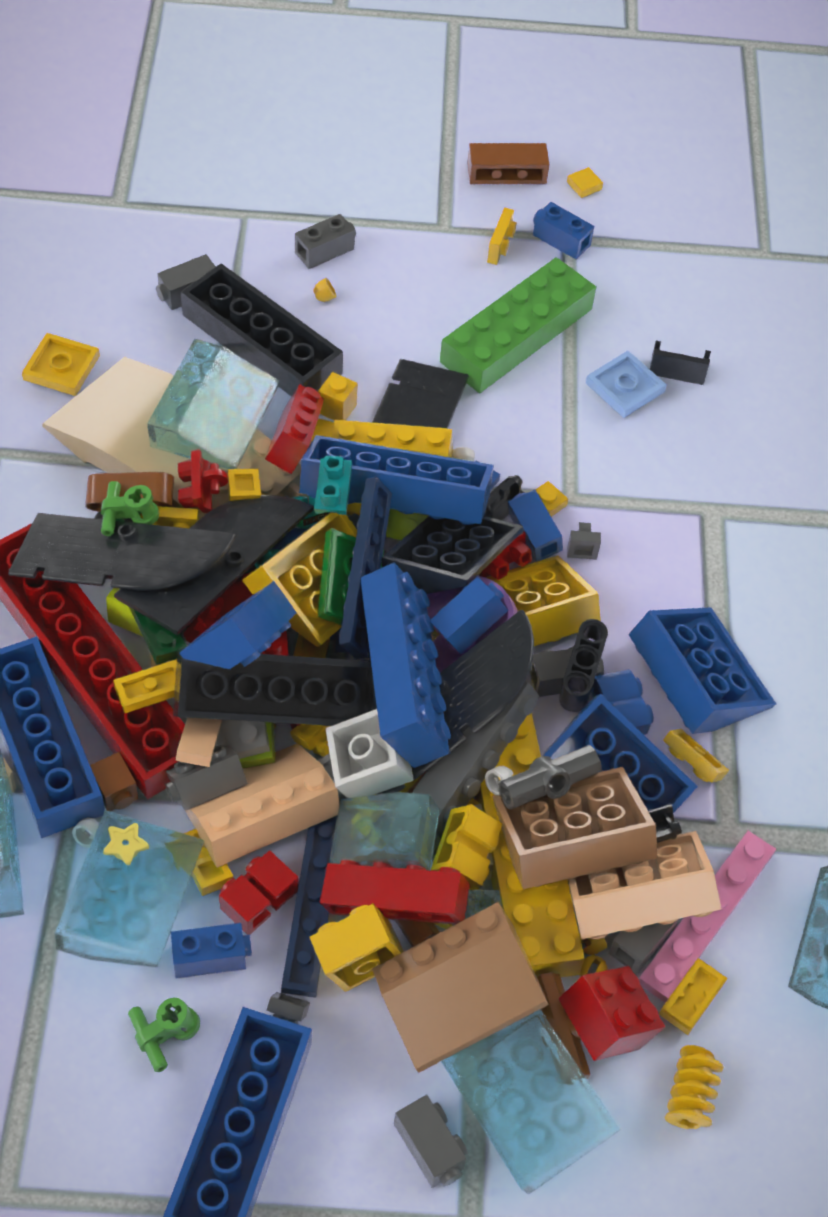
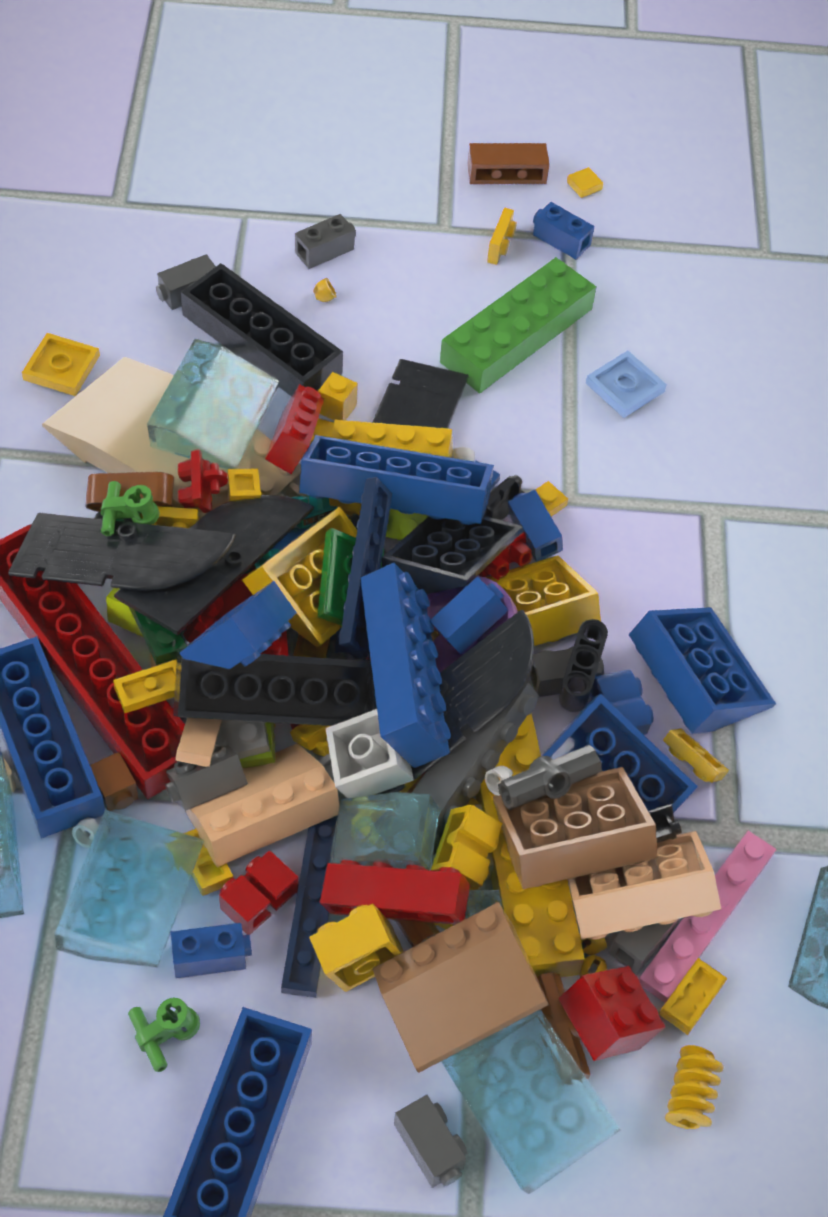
light yellow plate [103,823,149,865] -> none
dark grey tile [266,992,310,1024] -> none
teal hips [314,456,352,515] -> none
dark grey tile [567,522,601,560] -> none
black hinge [649,340,711,385] -> none

